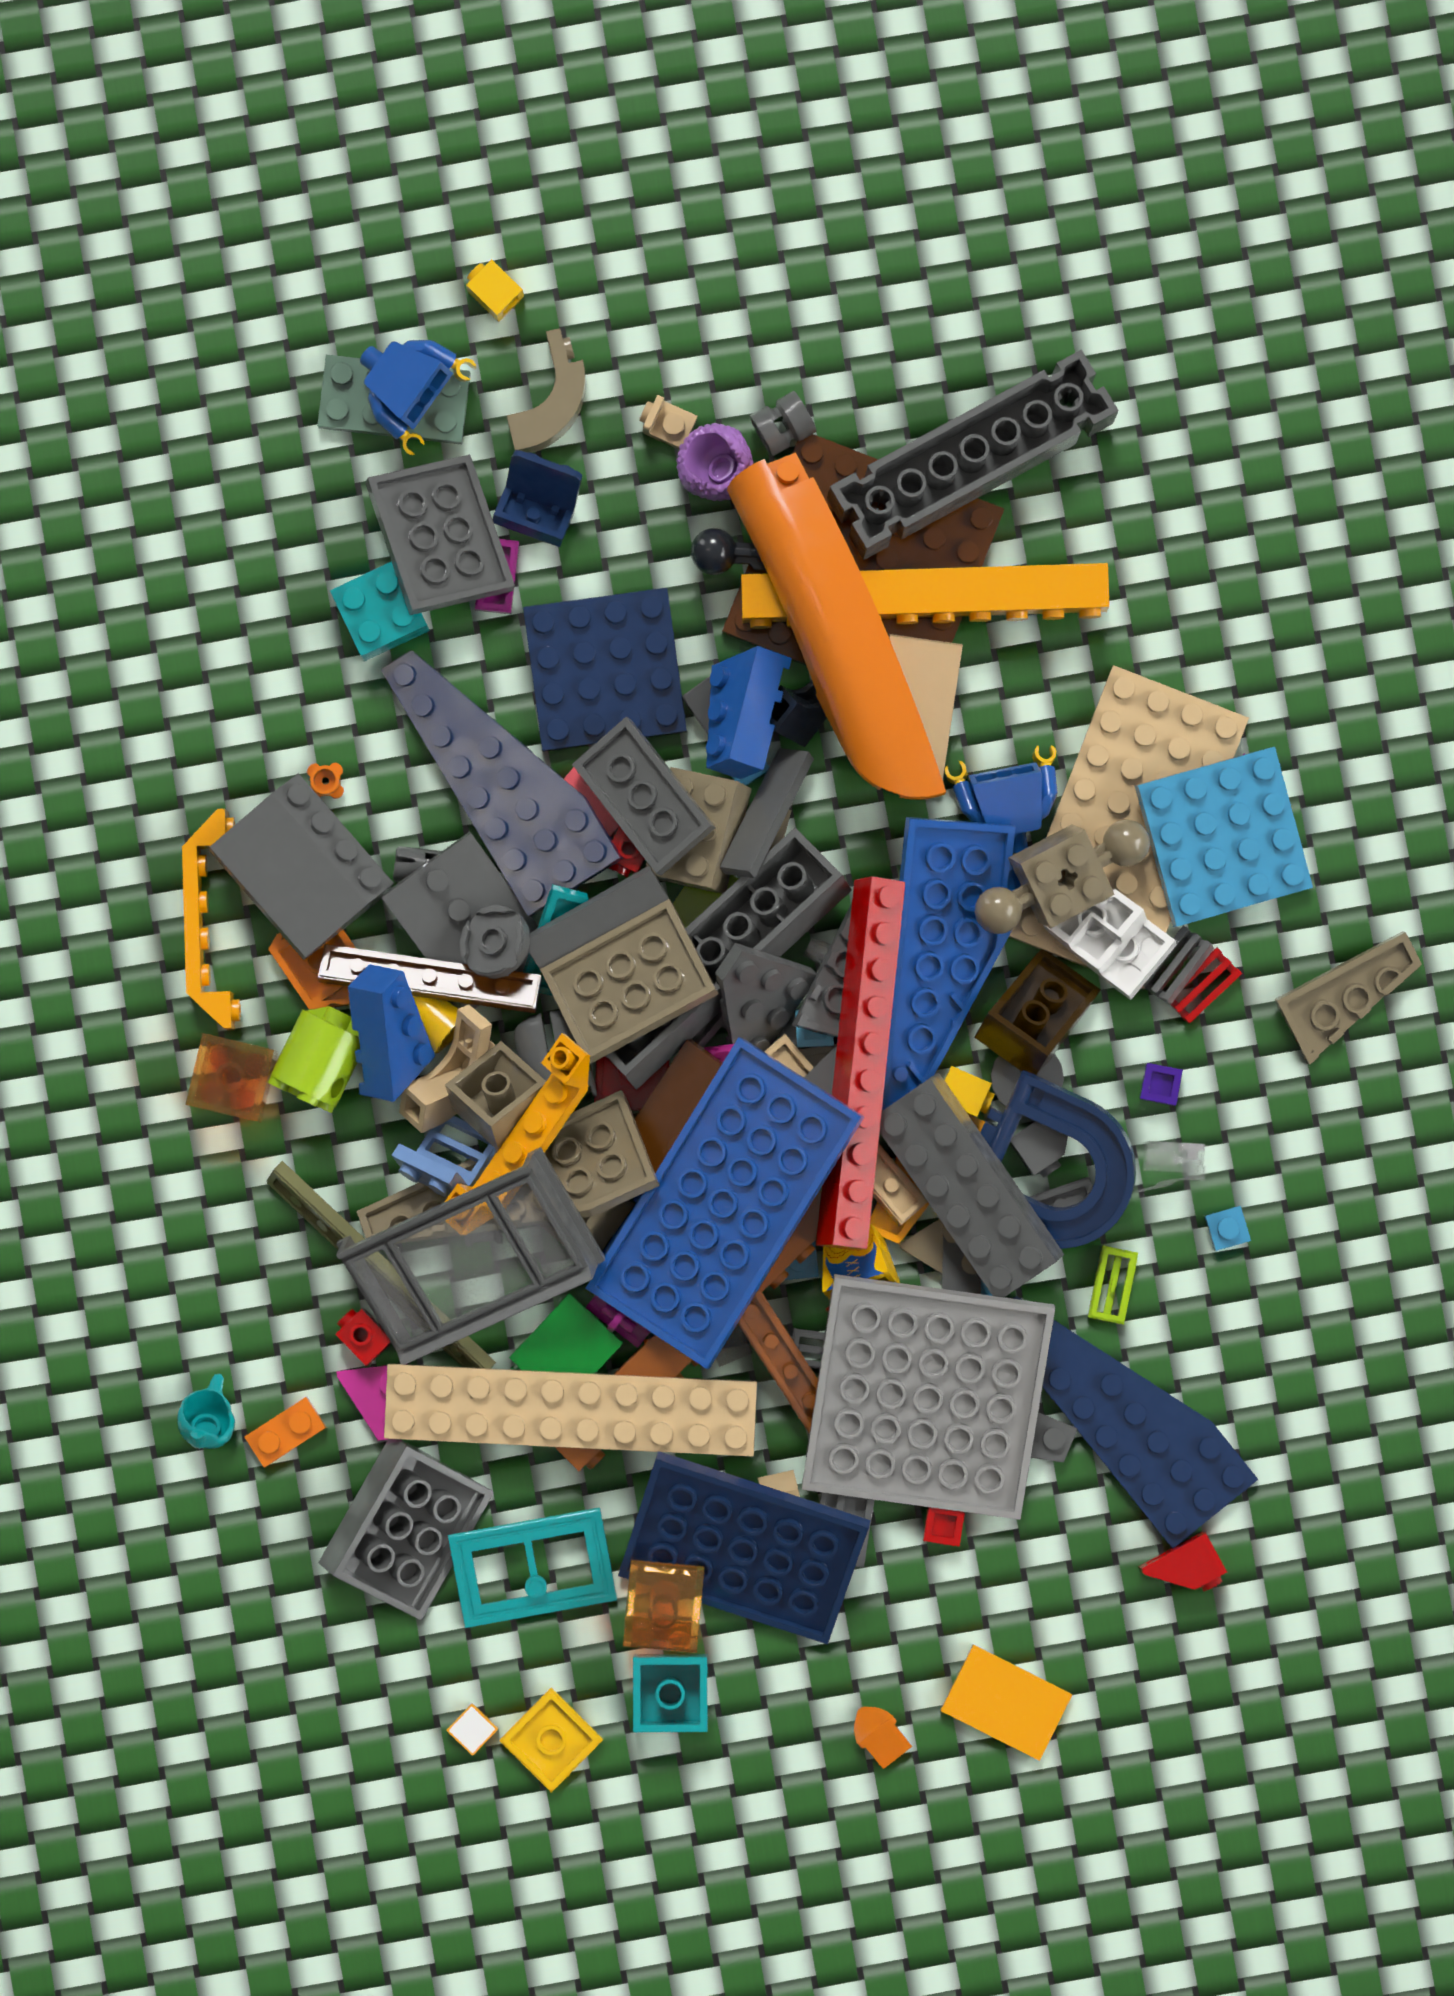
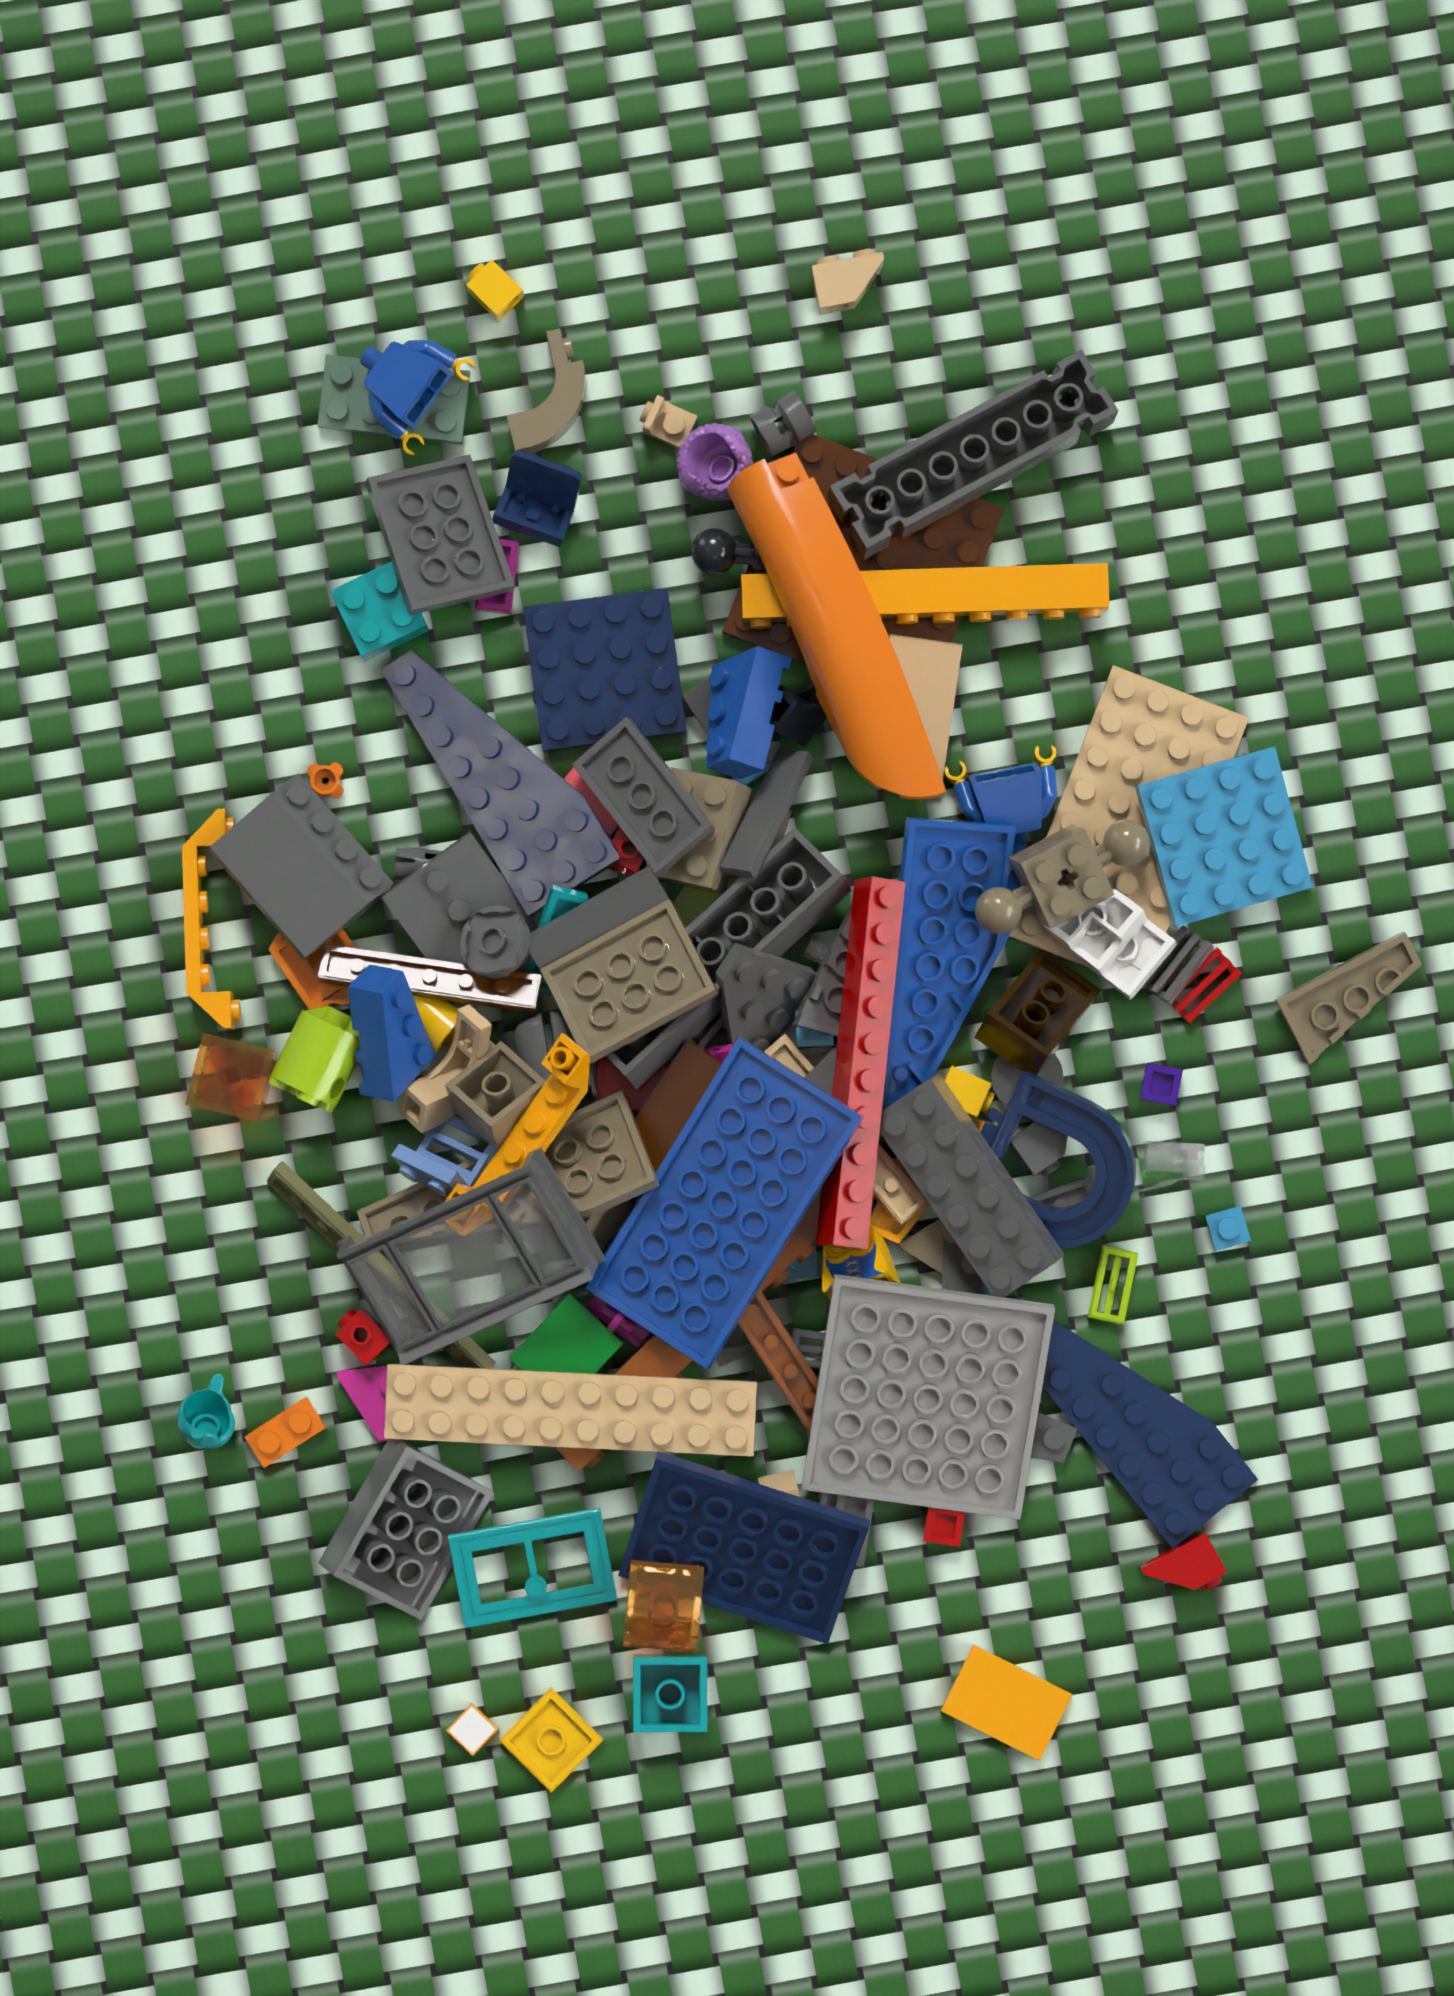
orange tile [854,1707,912,1769] -> none
none -> tan slope [811,249,884,315]

